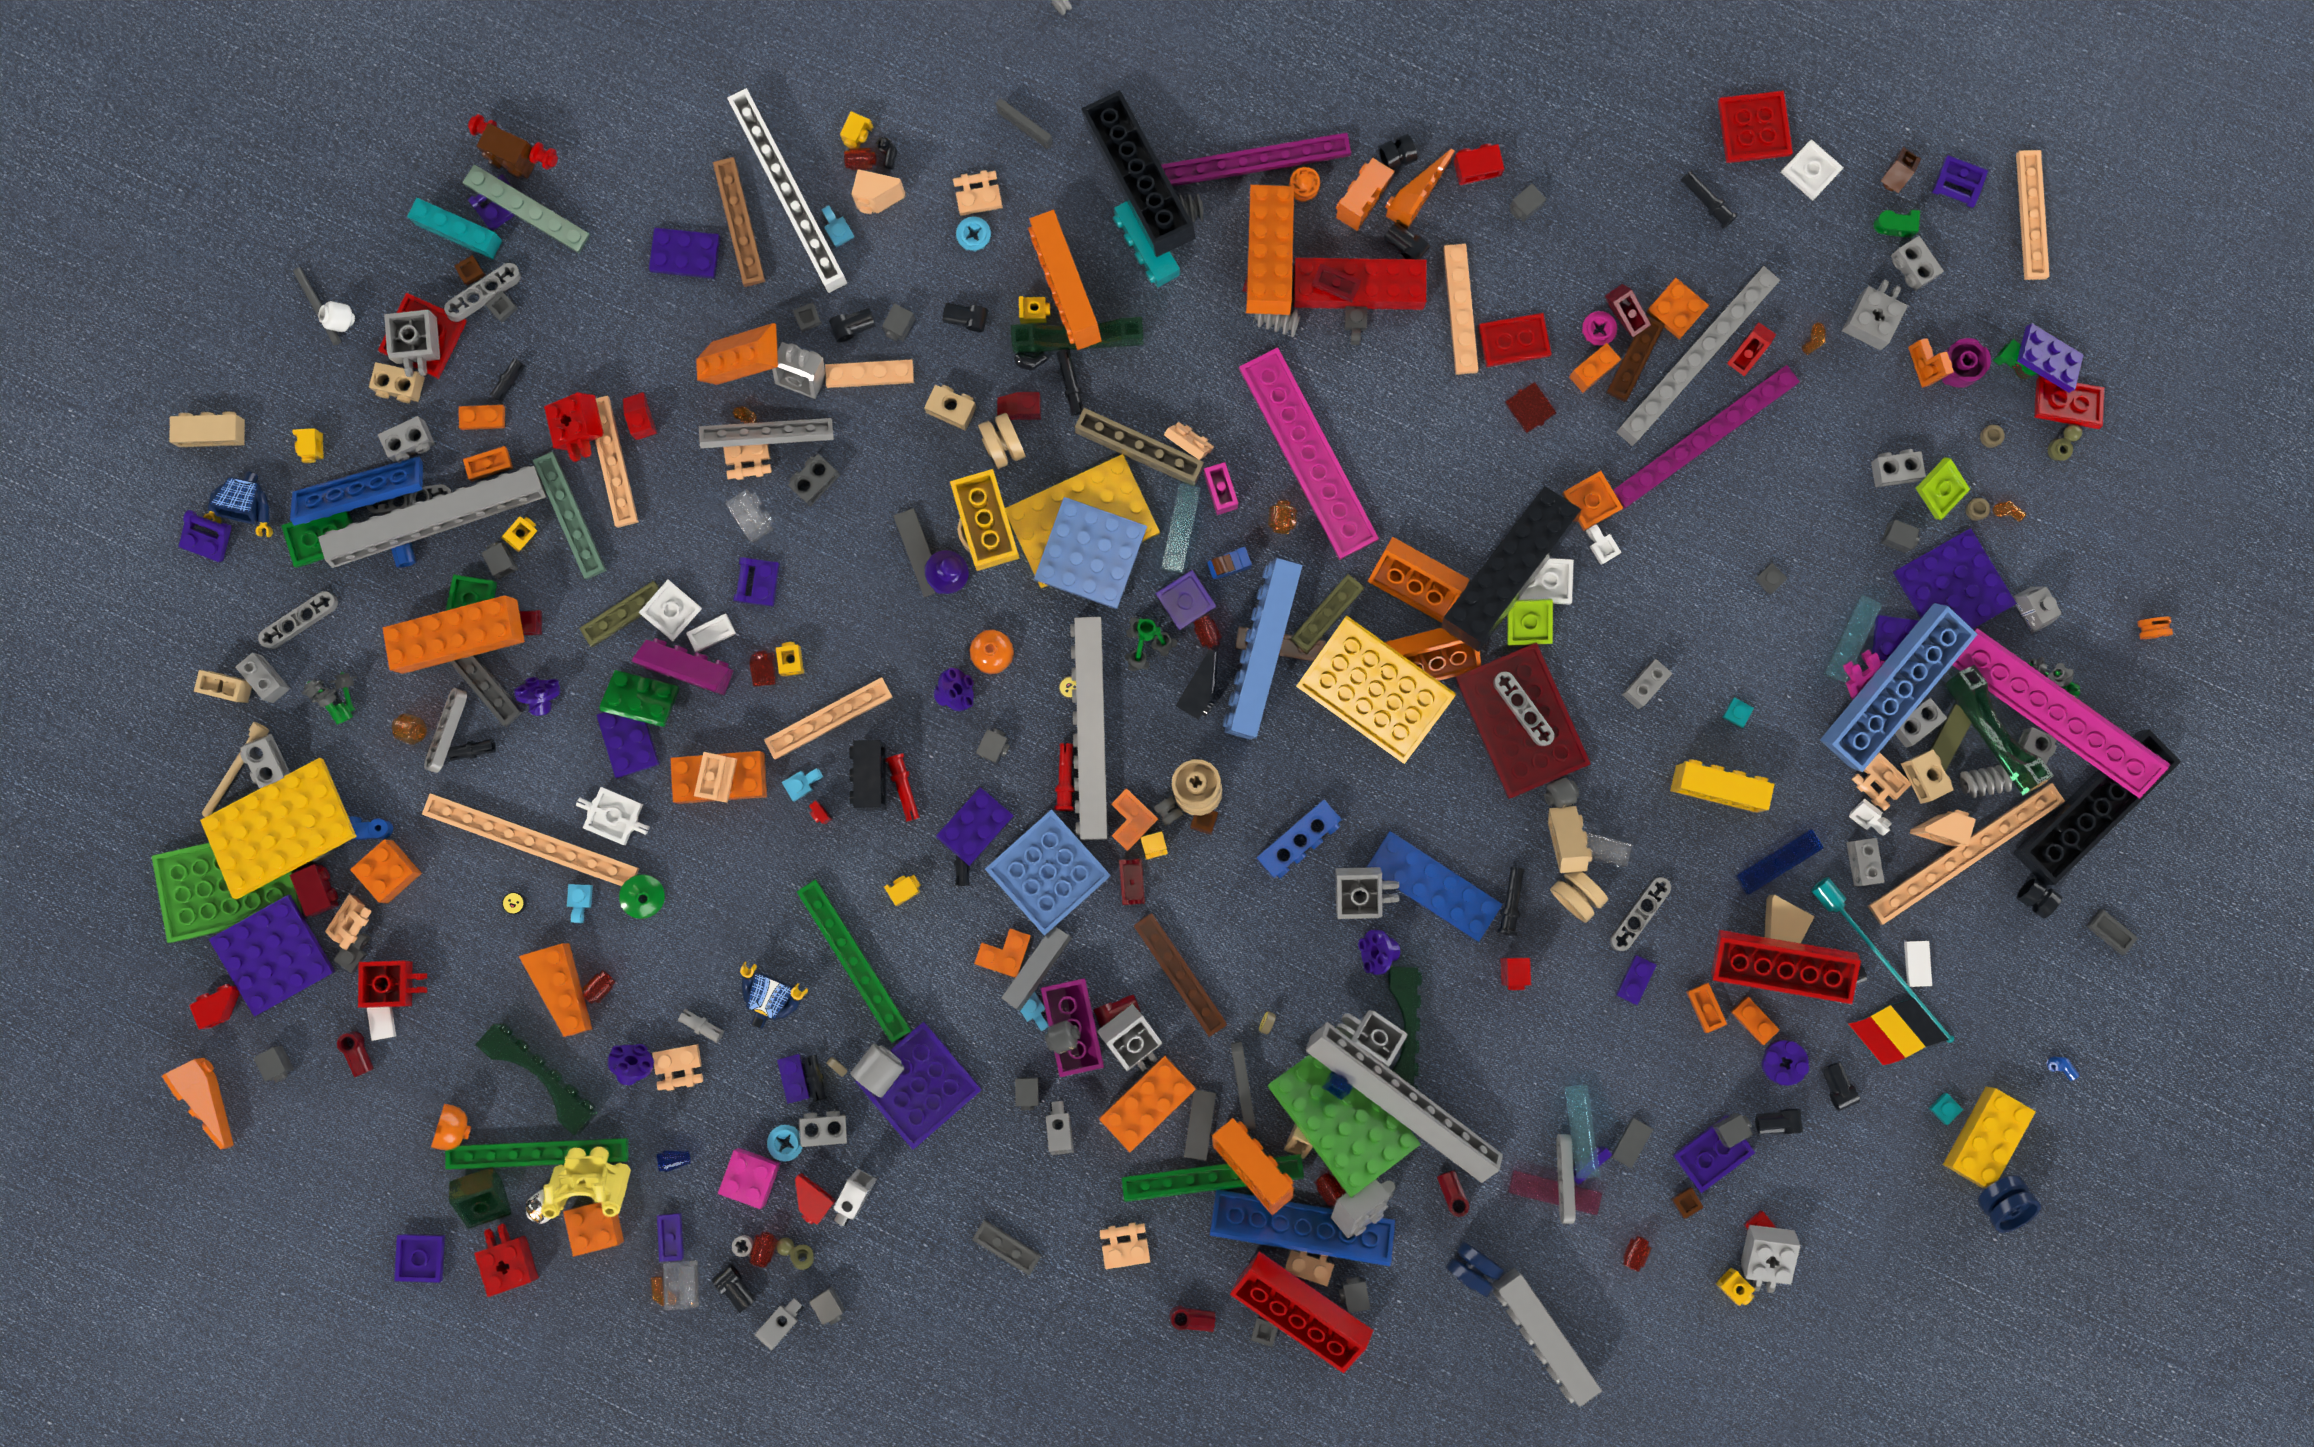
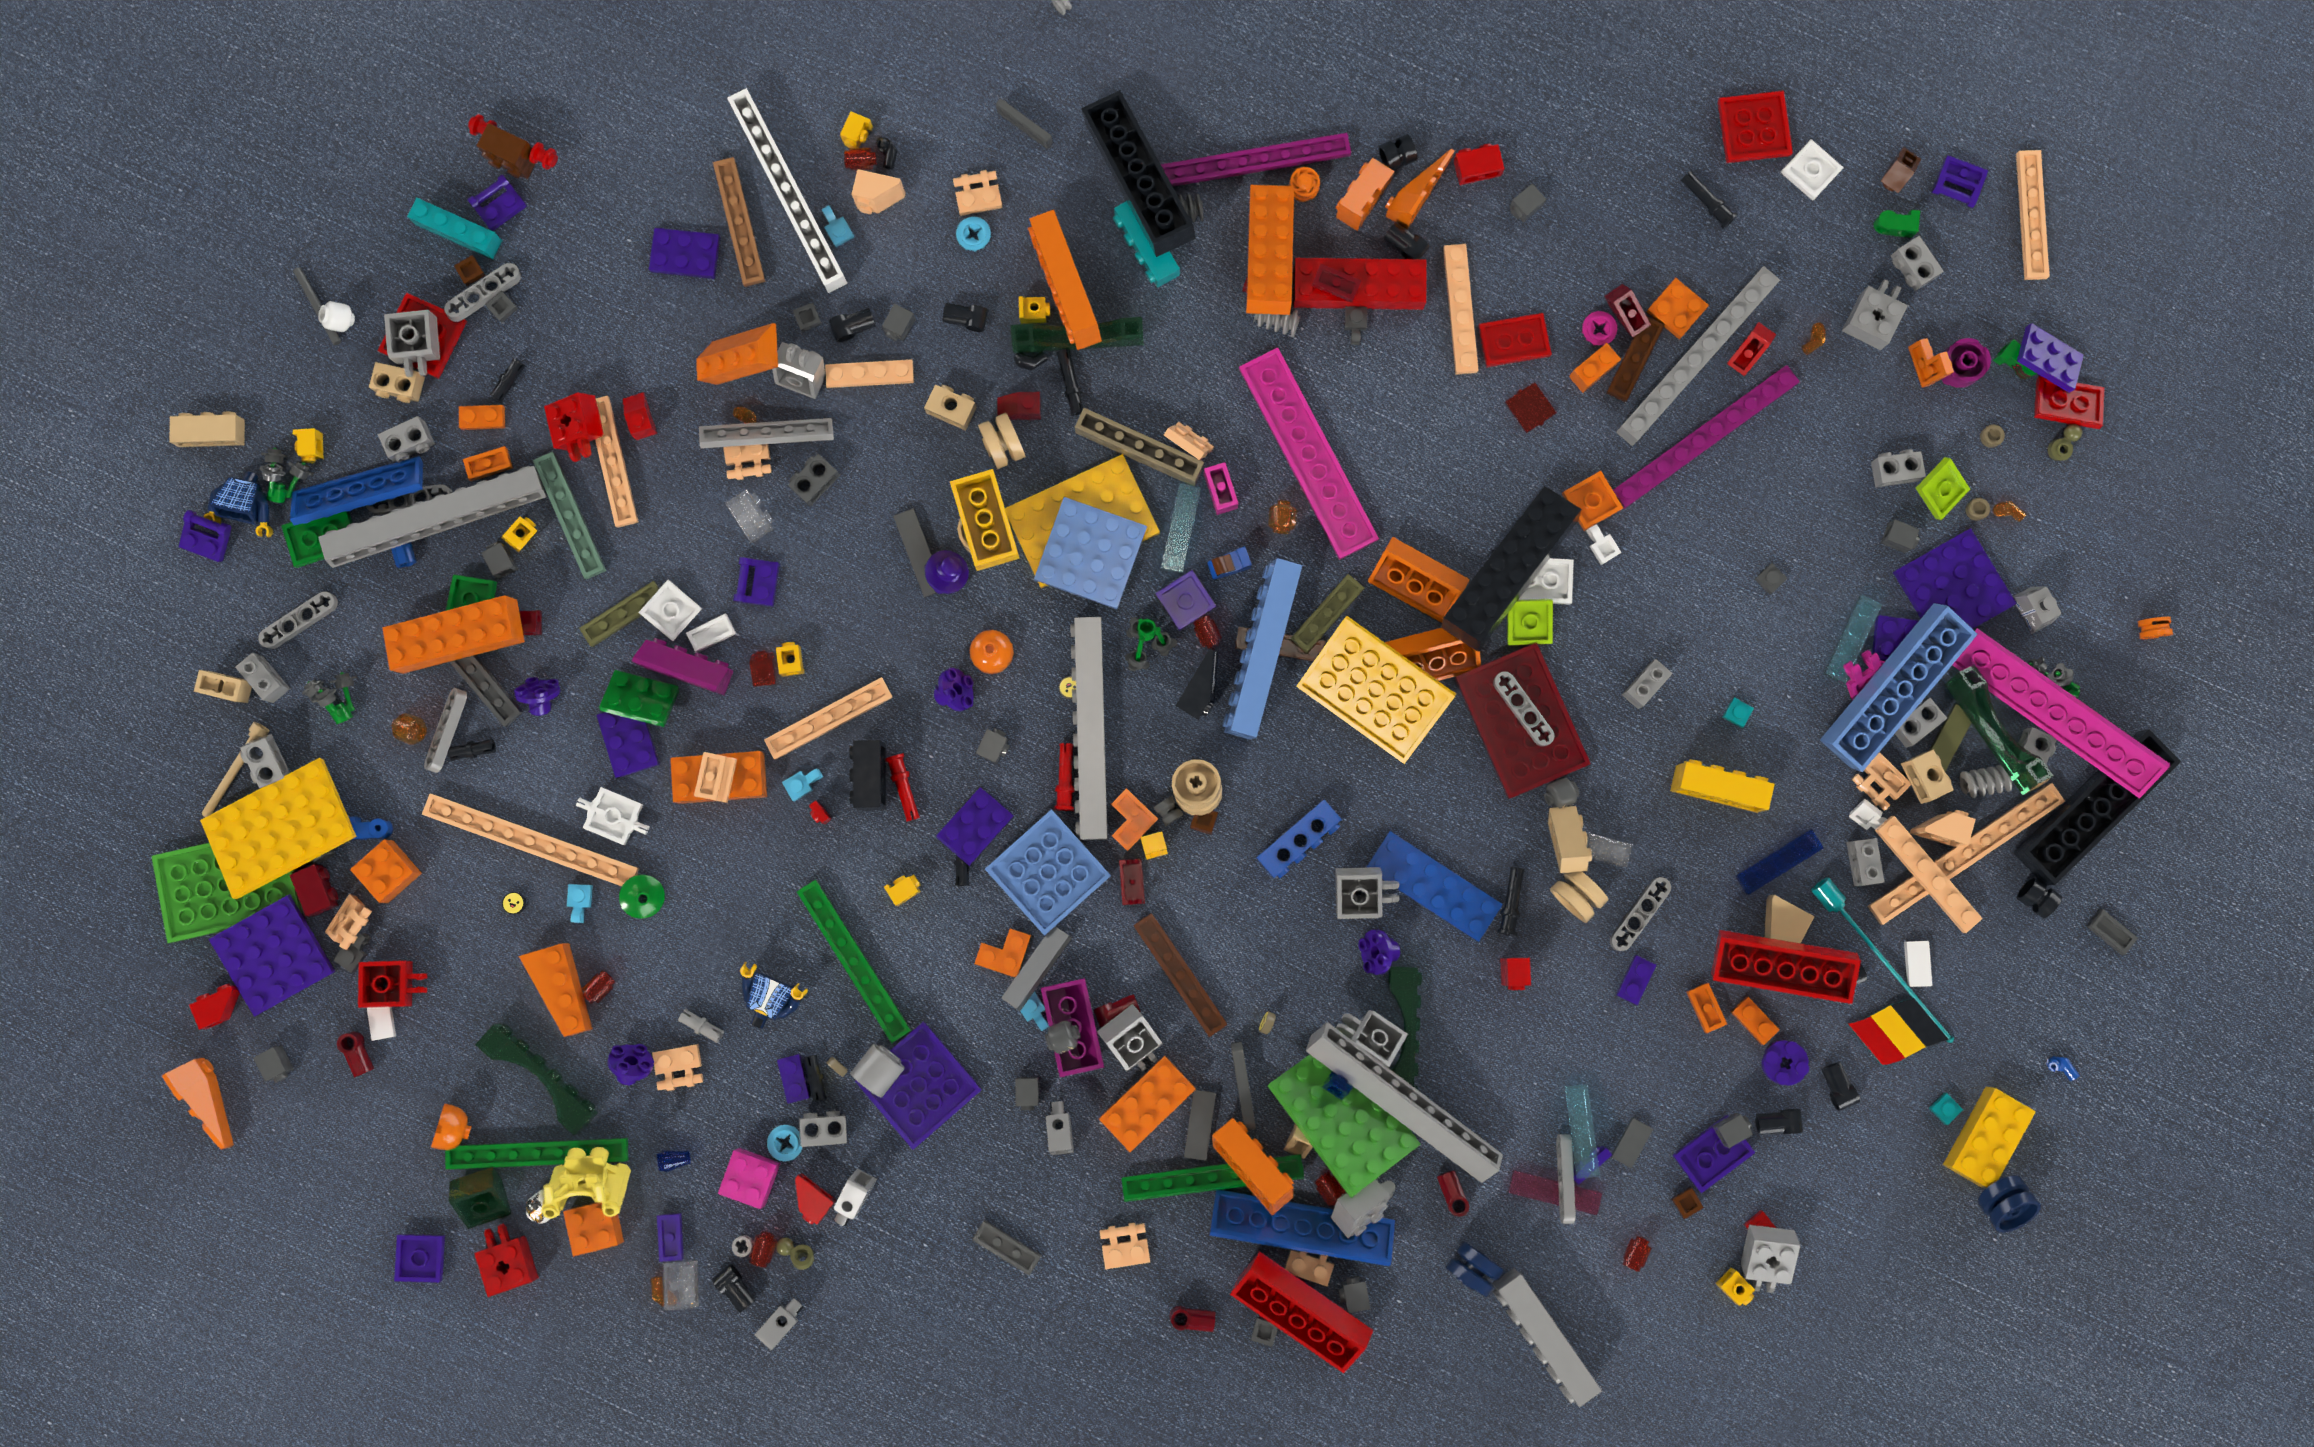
sand green plate [462,164,590,253] -> none
dark grey brick [809,1286,846,1325] -> none
none -> dark grey plant [259,447,314,503]
none -> light nougat plate [1875,816,1983,933]

